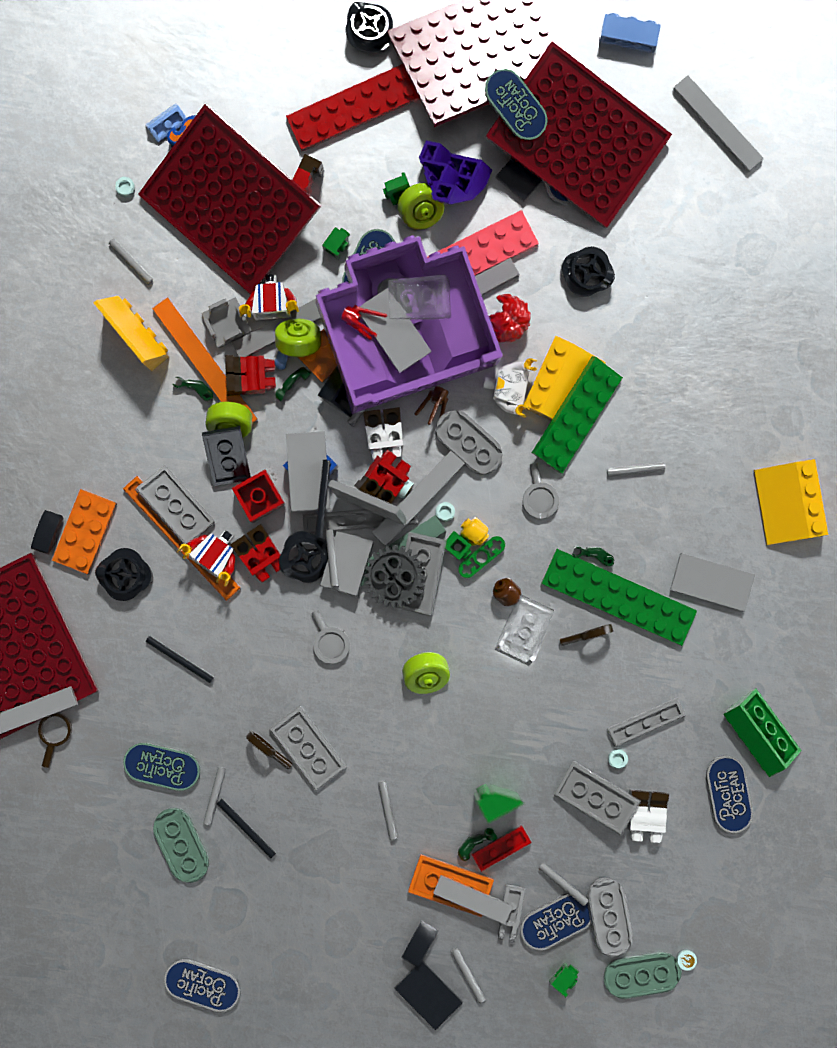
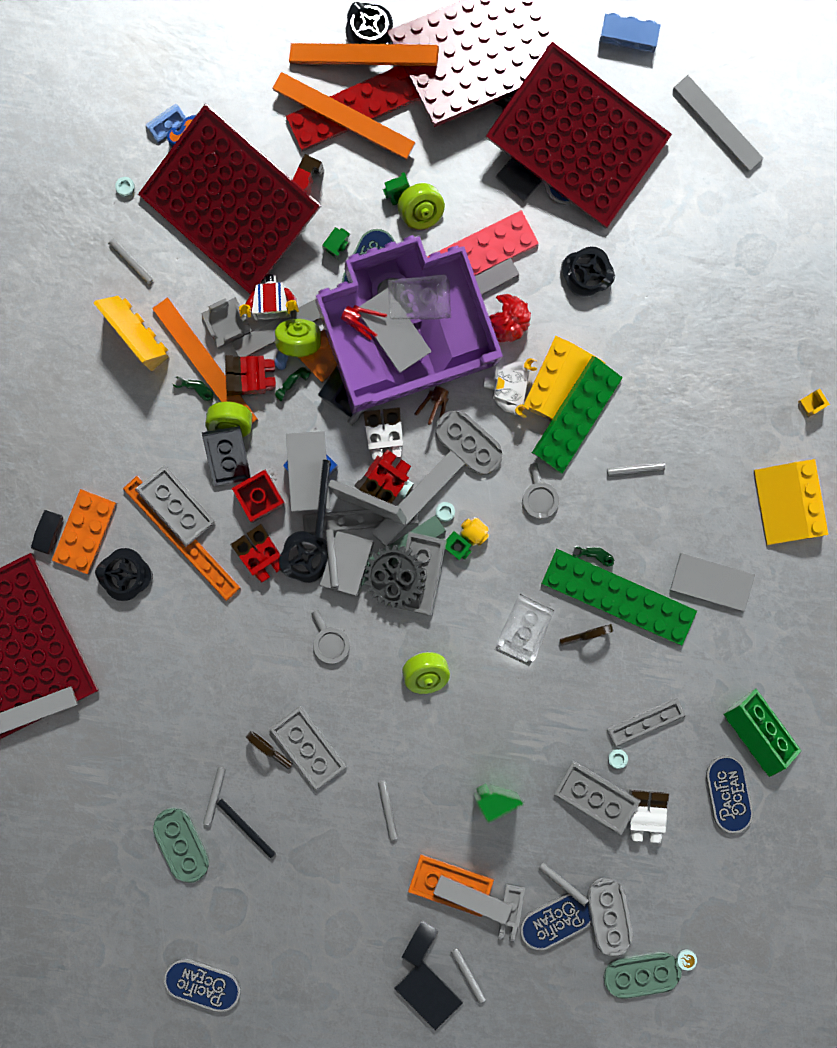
dark brown piece [38,713,72,768] -> none
tile [123,742,200,791] -> none
black bar [146,636,214,683] -> none
torso [177,530,235,586] -> none
dark purple brick [419,140,493,204] -> none
green beam [458,536,505,578] -> none
dark green arm [458,828,497,861] -> none
red plate [472,825,532,872] -> none
tile [485,69,547,140] -> none
reddish brown head [493,578,521,606] -> none
green brick [549,963,579,997] -> none
none -> orange tile [272,72,415,160]
none -> orange tile [289,43,439,66]
none -> yellow panel [798,388,830,417]

